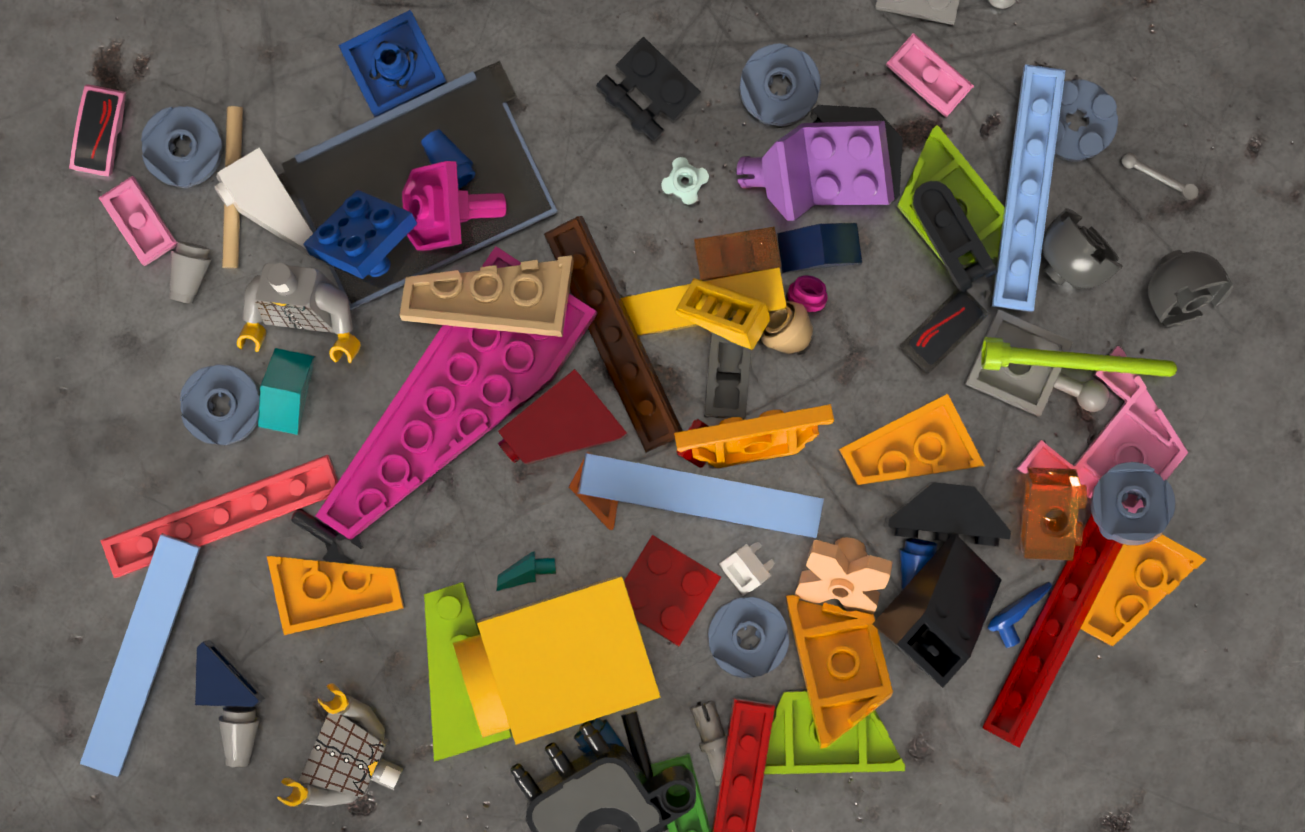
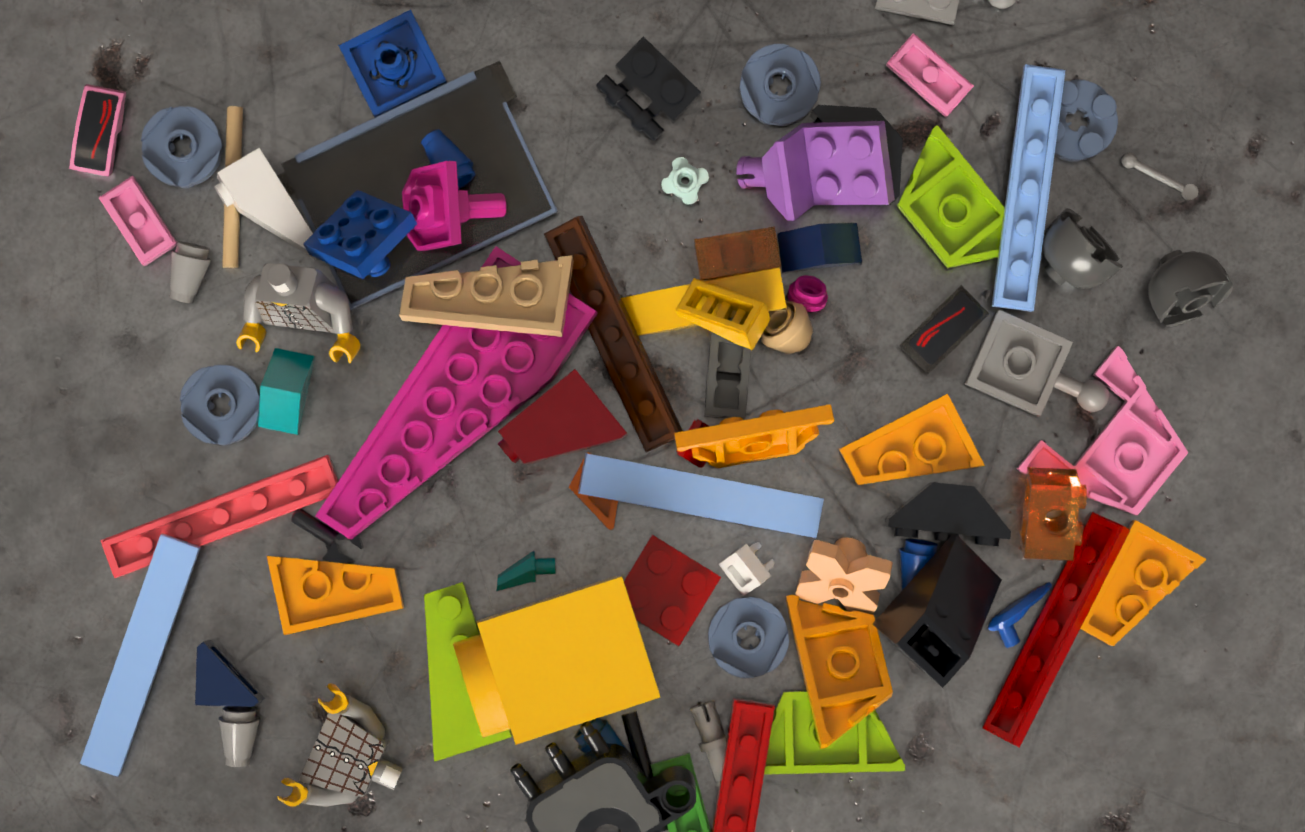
black plate [911,181,997,293] -> none
lime piece [981,337,1177,377] -> none
sand blue plate [1091,462,1175,545] -> none

